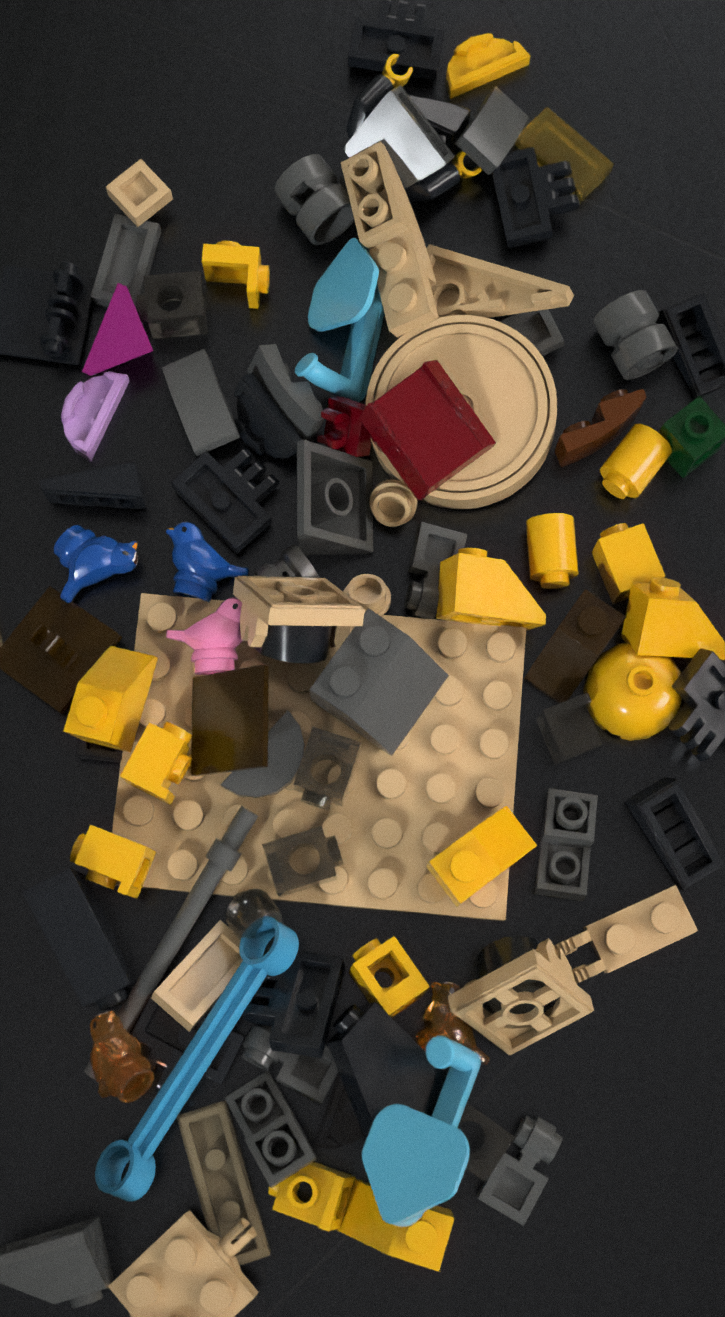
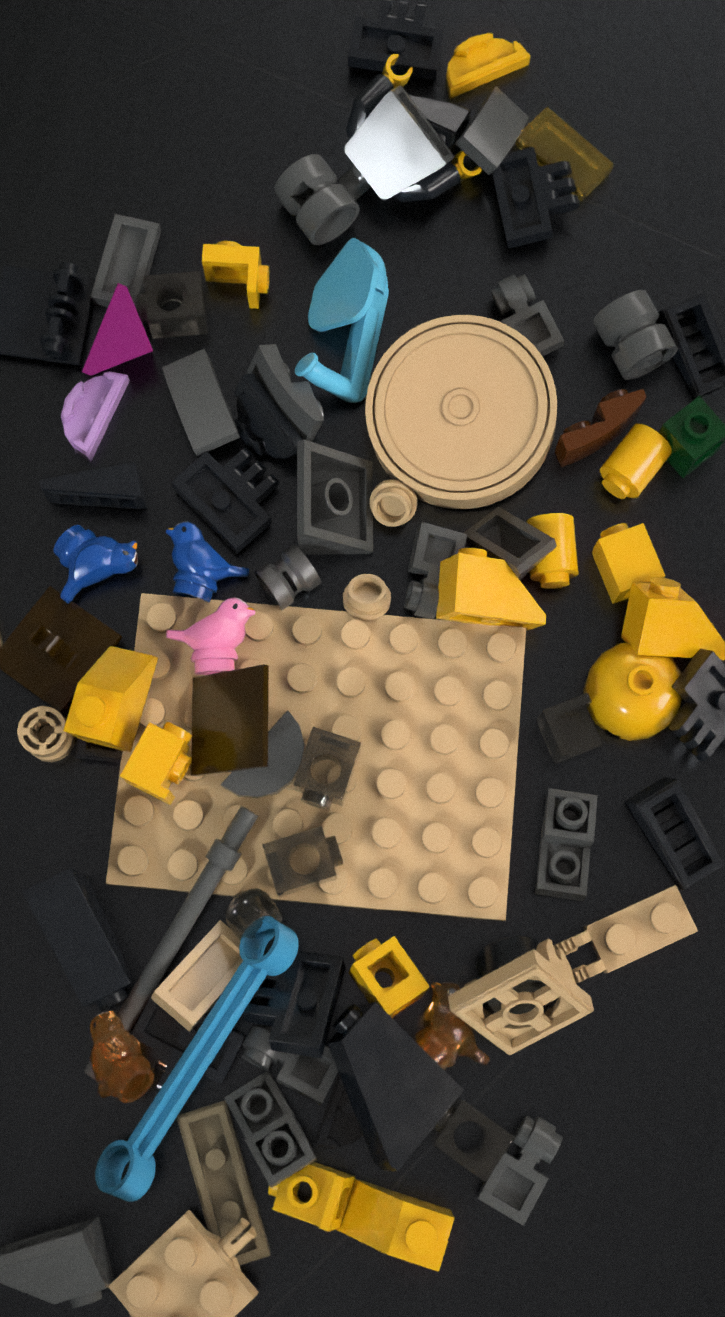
yellow brick [70,824,156,899] -> none
tan tile [106,159,173,227] -> none
tan piece [233,576,365,664] -> none
dark grey slope [310,608,449,756] -> none
dark red tile [317,396,371,457] -> none
tan slope [341,141,439,337] -> none
dark red slope [359,360,496,500] -> none
medium azure piece [362,1035,481,1227] -> none
yellow slope [426,805,537,907] -> none
tan wing [427,244,574,318] -> none
dark brown slope [524,589,626,707] -> none
none -> tan wheel [17,706,76,762]
none -> dark grey slope [463,506,557,580]

